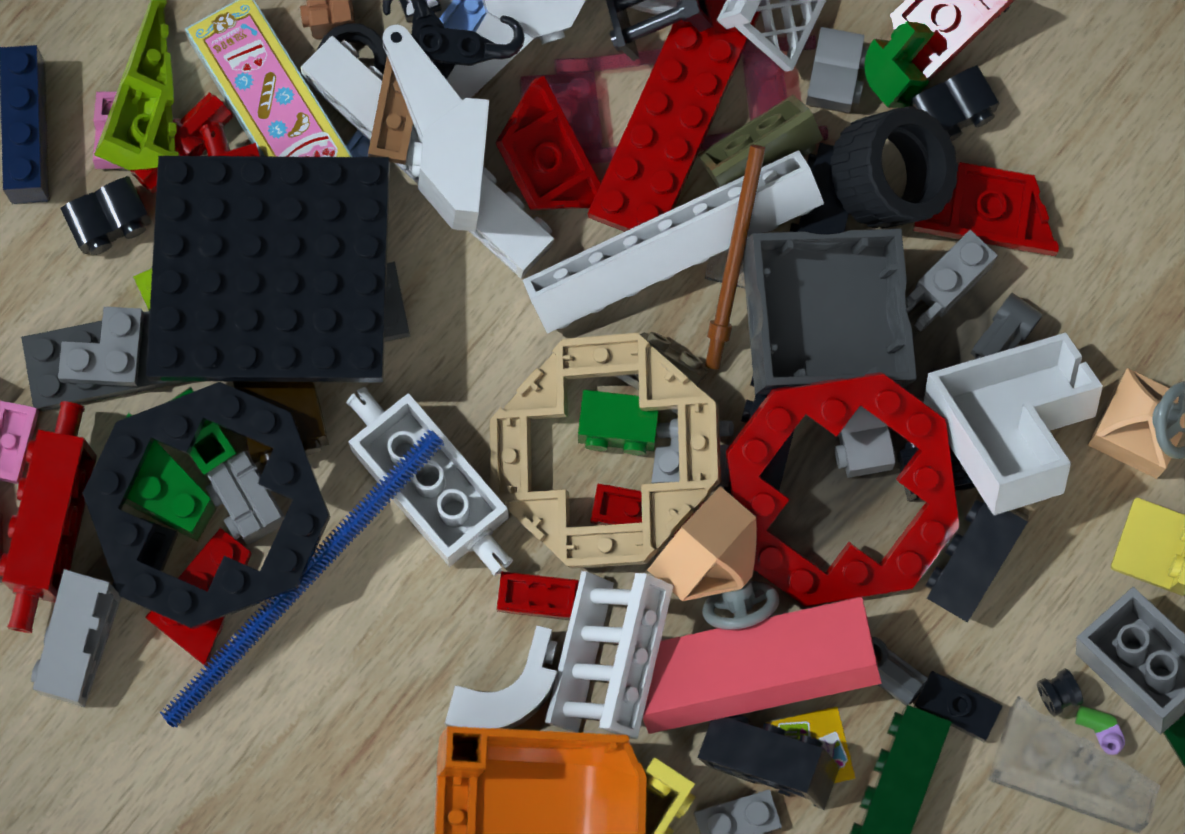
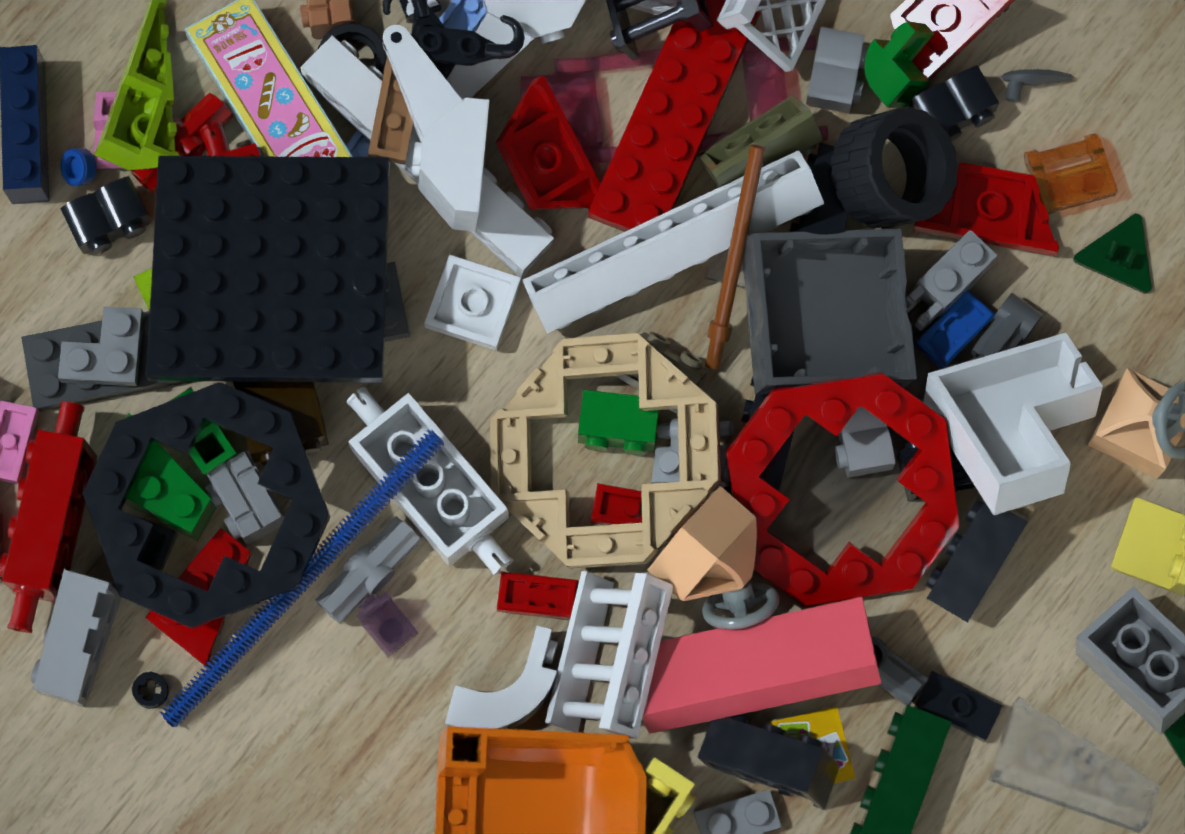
black wheel [1037,668,1083,717] -> none
arm [1075,705,1125,755] -> none
none -> blue tile [60,148,97,186]
none -> black bush [132,672,169,709]
none -> light grey piece [316,516,421,625]
none -> clear purple bracket [356,592,418,658]
none -> white plate [424,255,521,351]
none -> blue plate [915,290,995,369]
none -> dark grey bar [1001,69,1072,102]
none -> clear orange plate [1024,133,1118,214]
none -> dark green piece [1073,213,1151,294]

